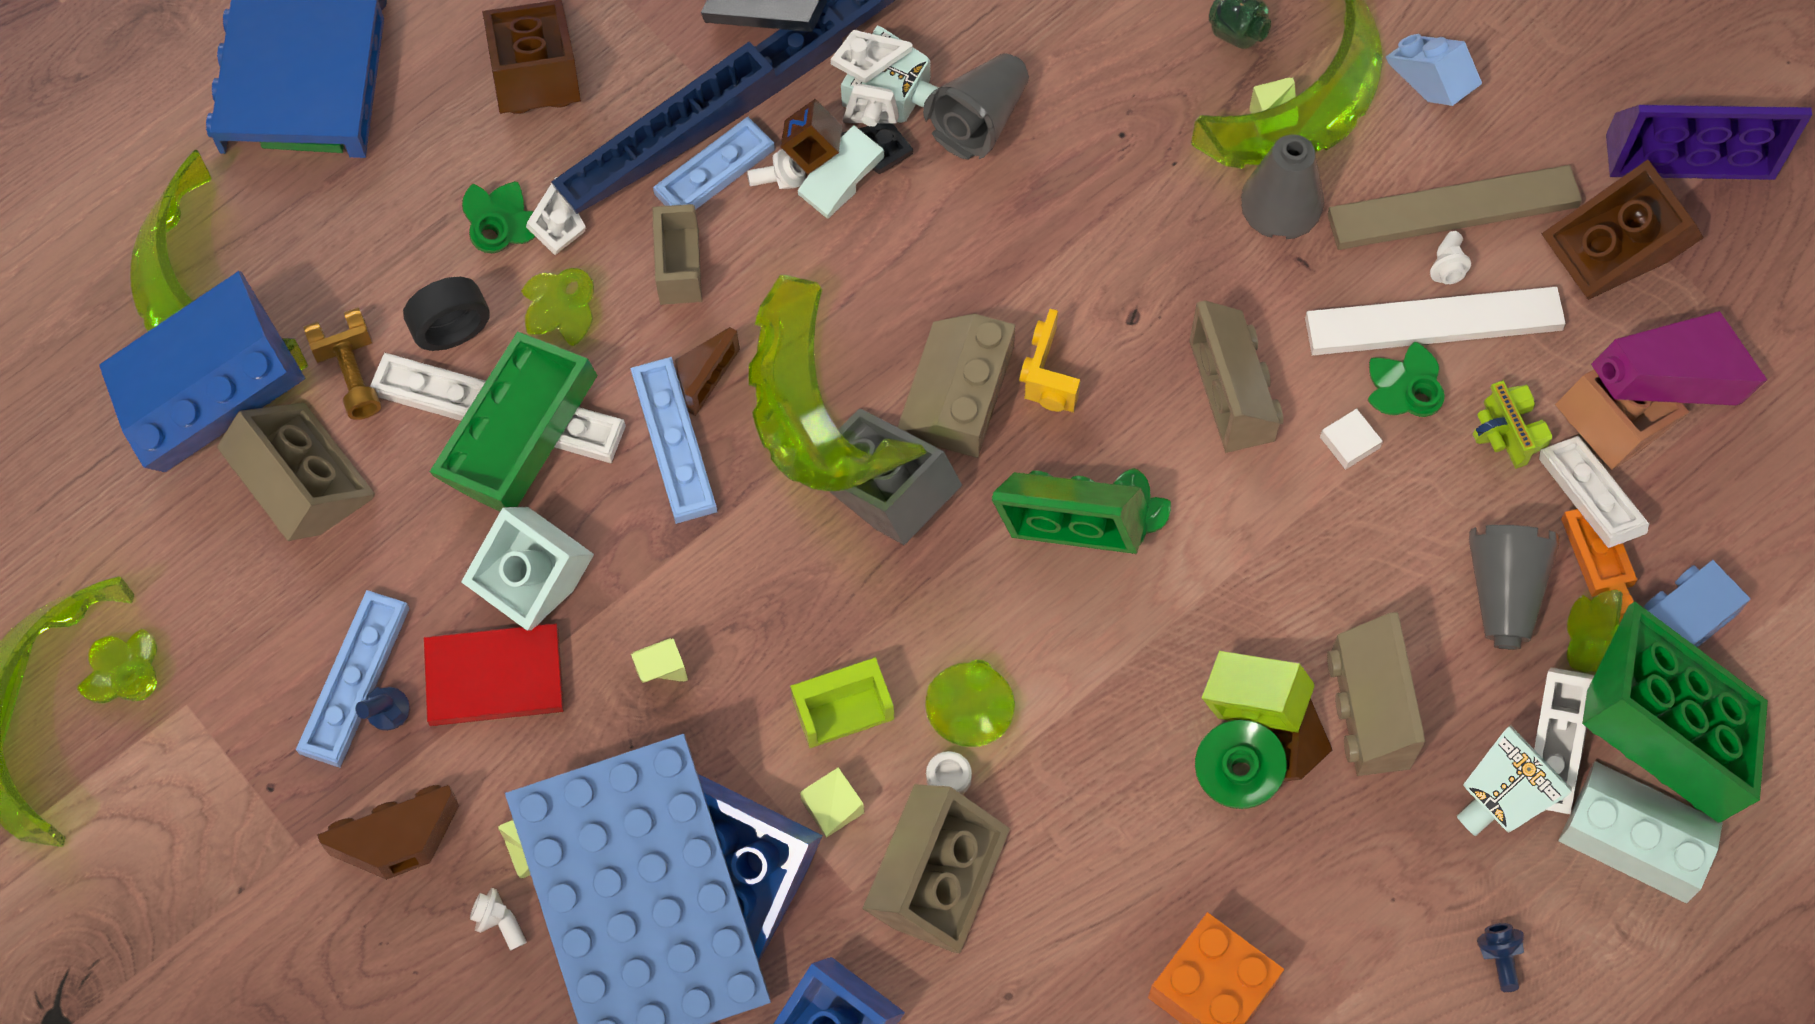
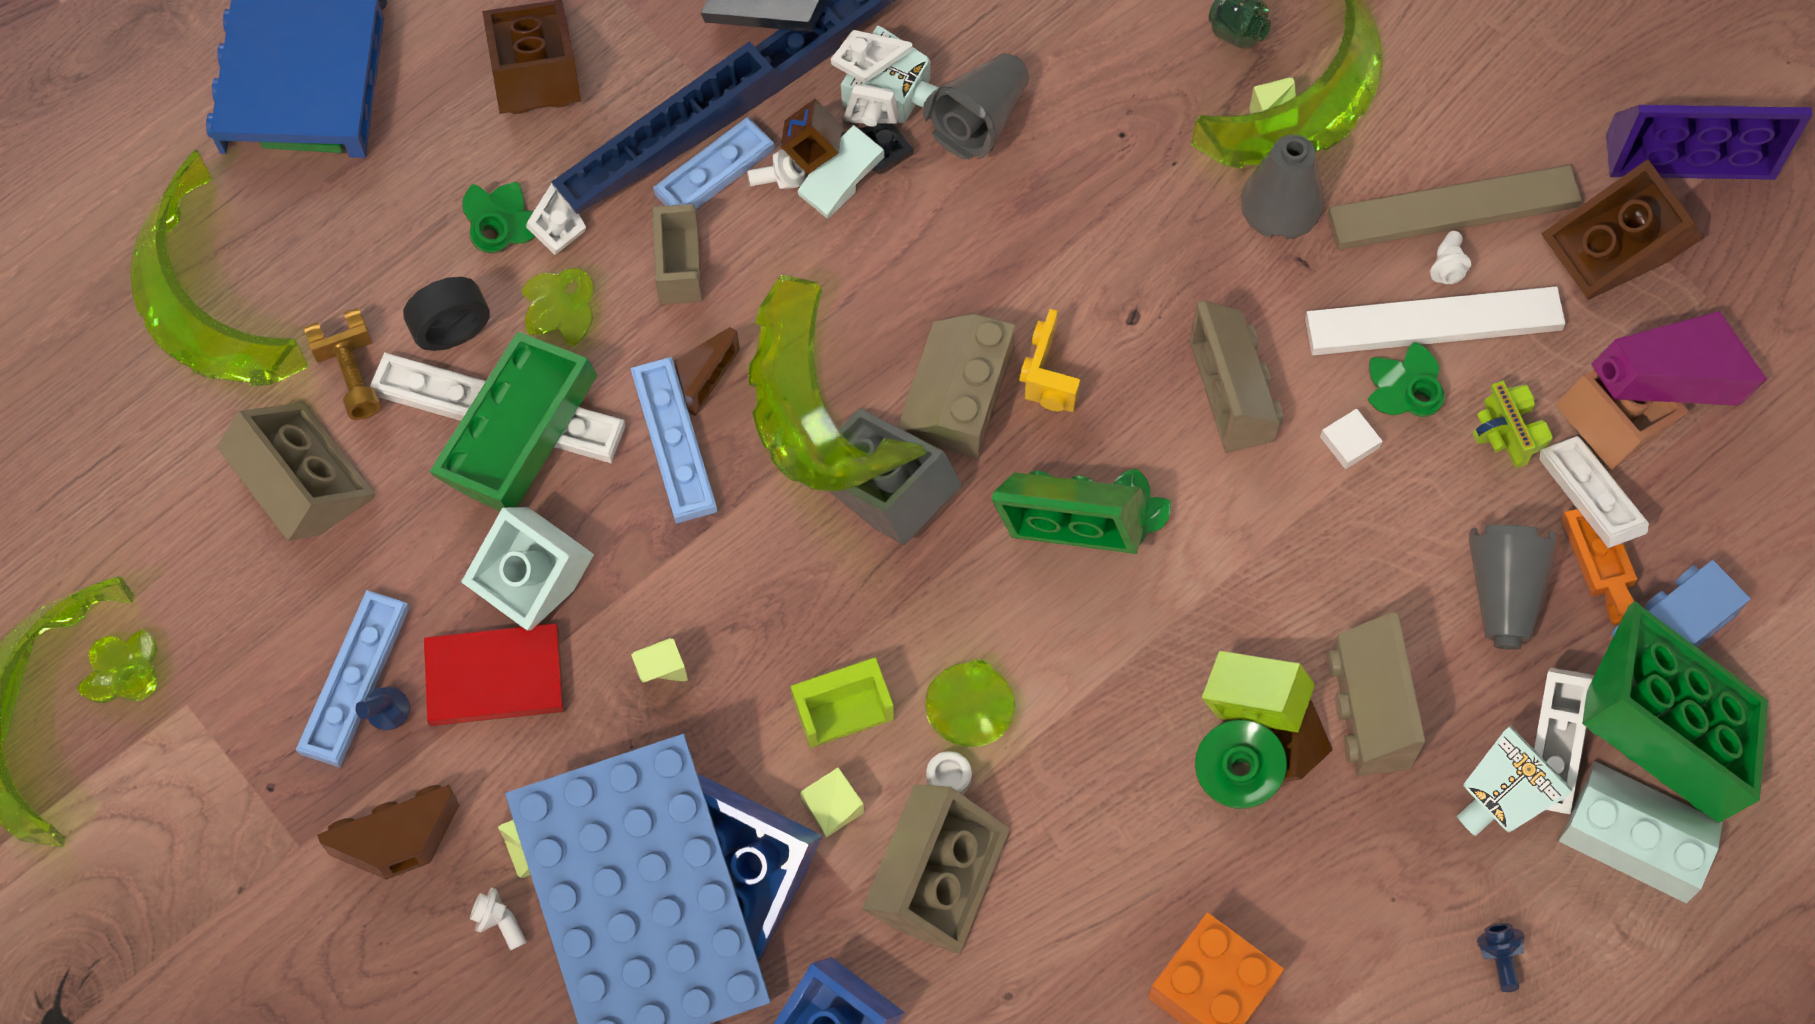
blue slope [99,271,306,472] -> none
light blue slope [1386,34,1482,106] -> none
clear neon green plate [1567,590,1623,672] -> none

